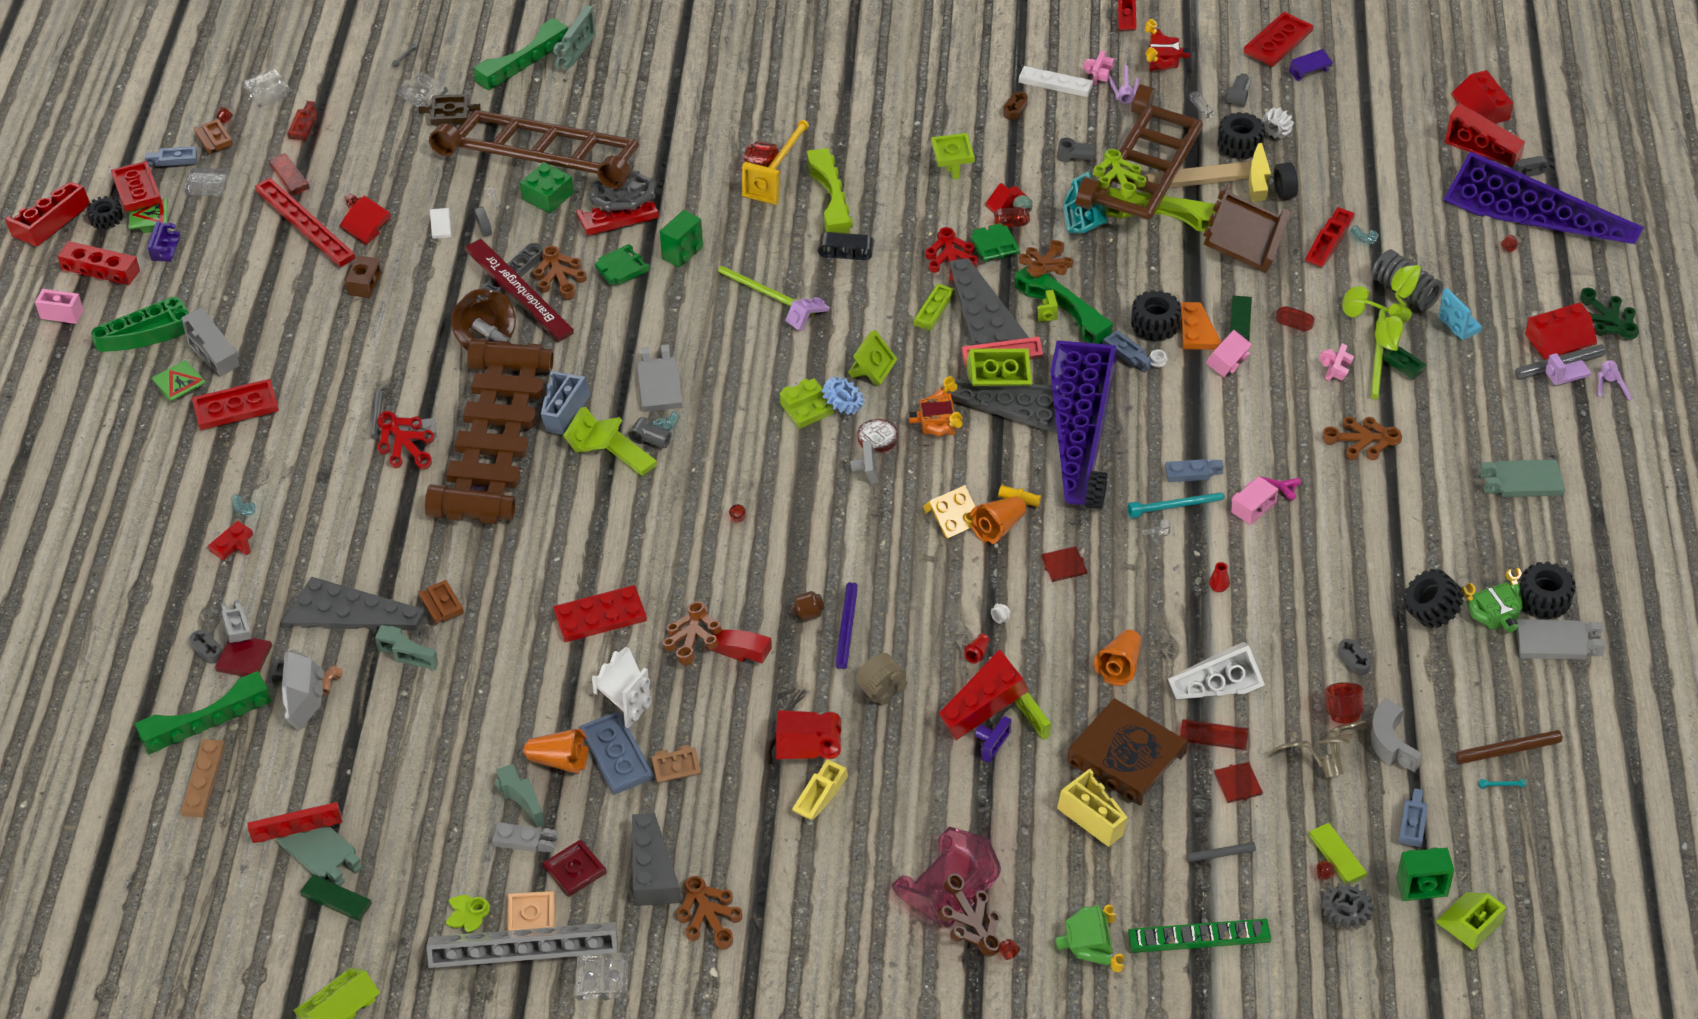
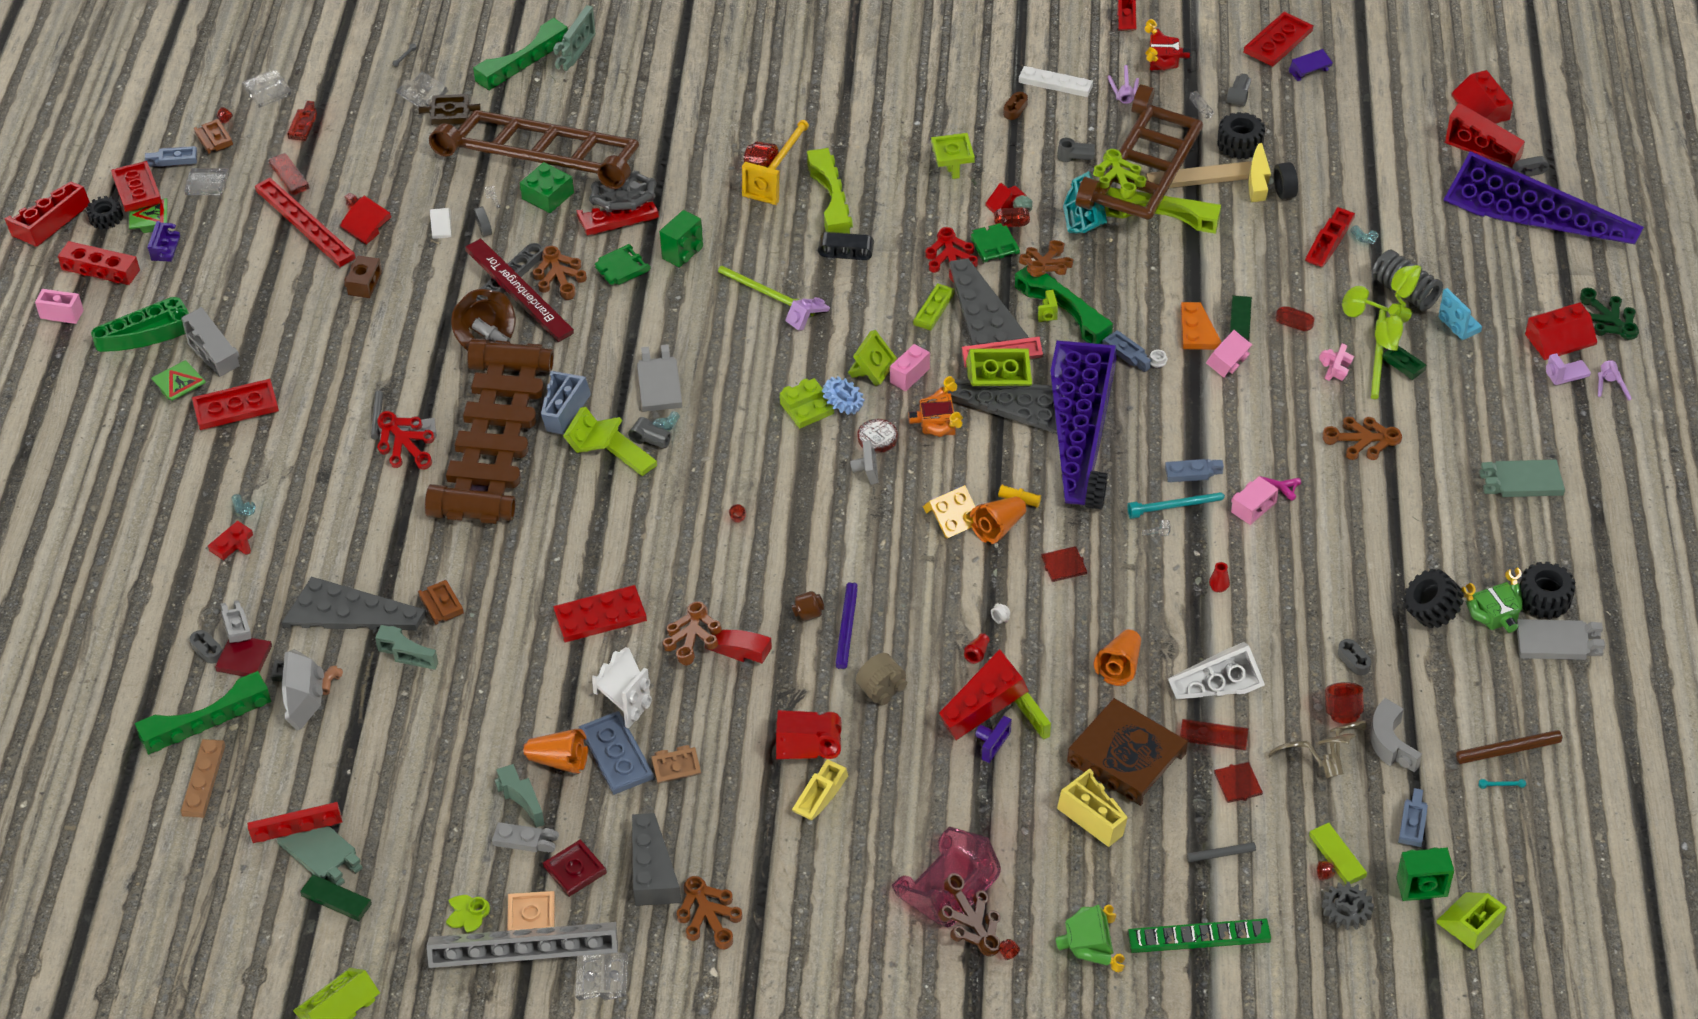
bright pink hips [1083,50,1114,85] -> none
black tyre [1131,290,1181,341] -> none
reddish brown panel [1203,183,1291,273] -> none
white gear [1262,107,1294,139] -> none
clear red hinge [1501,235,1518,252] -> none
dark grey axle [1515,344,1606,379] -> none
none -> bright pink brick [890,344,930,391]

